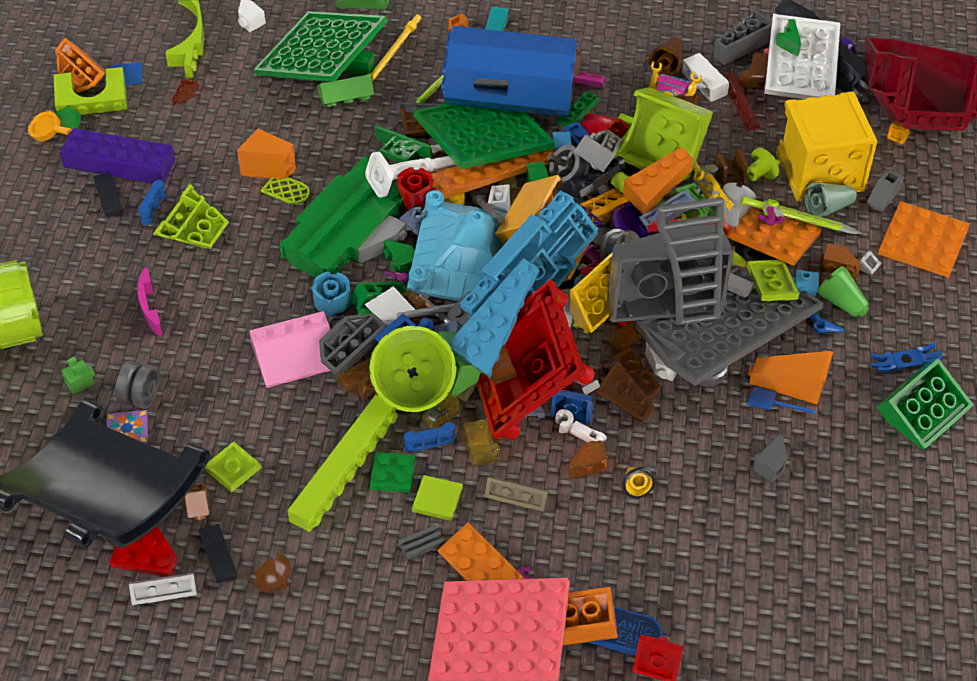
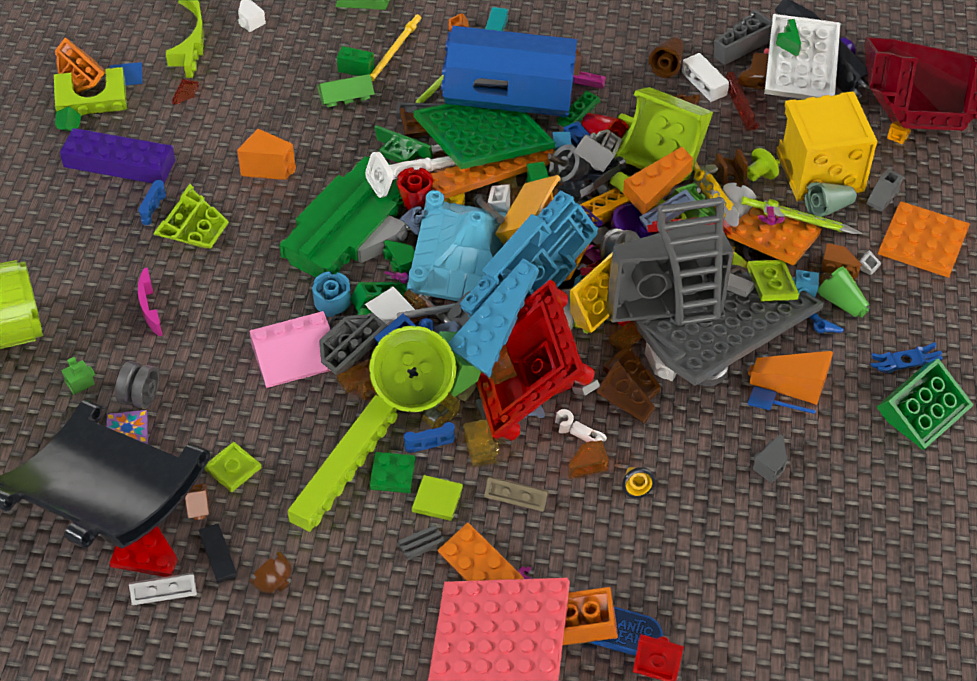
light orange piece [28,111,72,142] -> none
black tile [93,172,123,217] -> none
green plate [254,11,388,82] -> none
lime window [261,177,310,204] -> none
blue slope [551,389,593,424] -> none
torso [649,62,702,96] -> none

